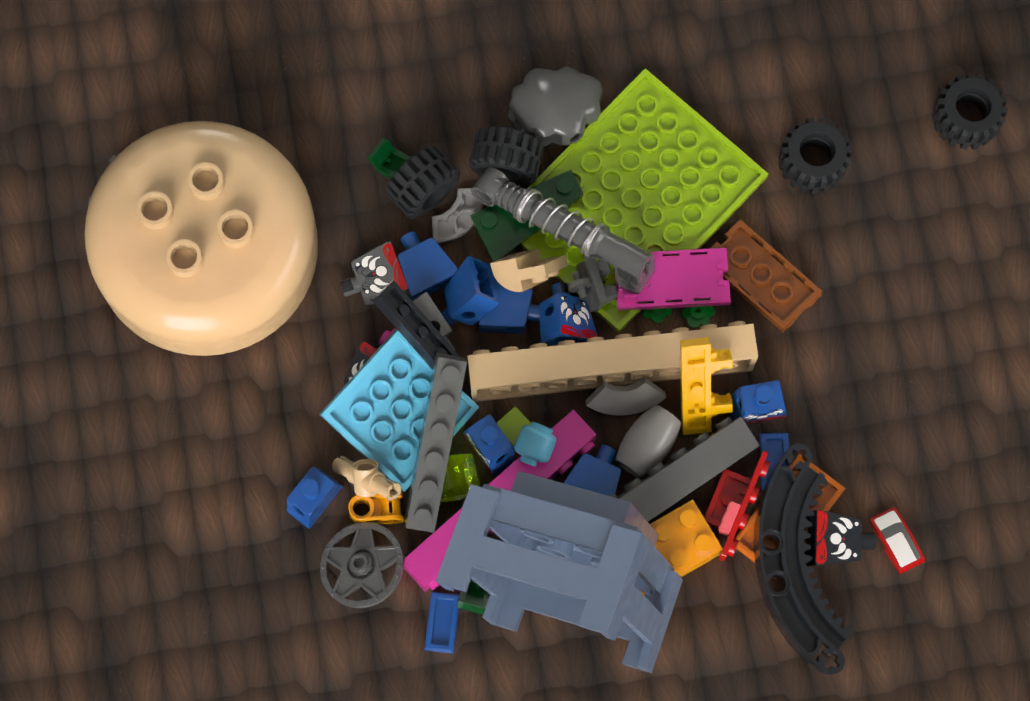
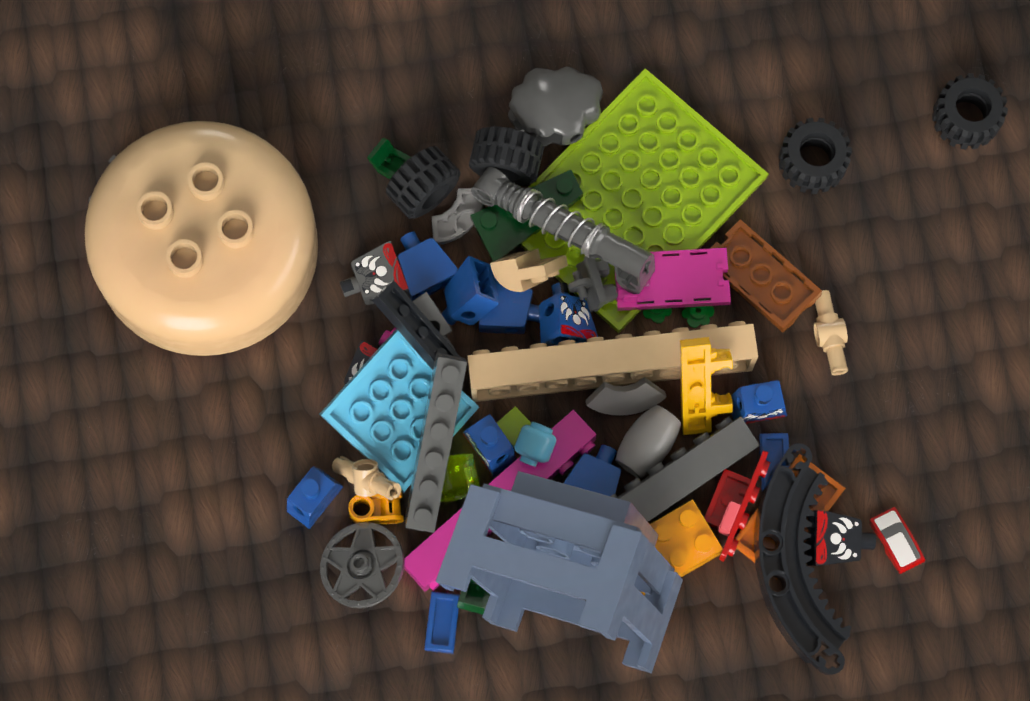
none -> tan pin [814,290,848,375]

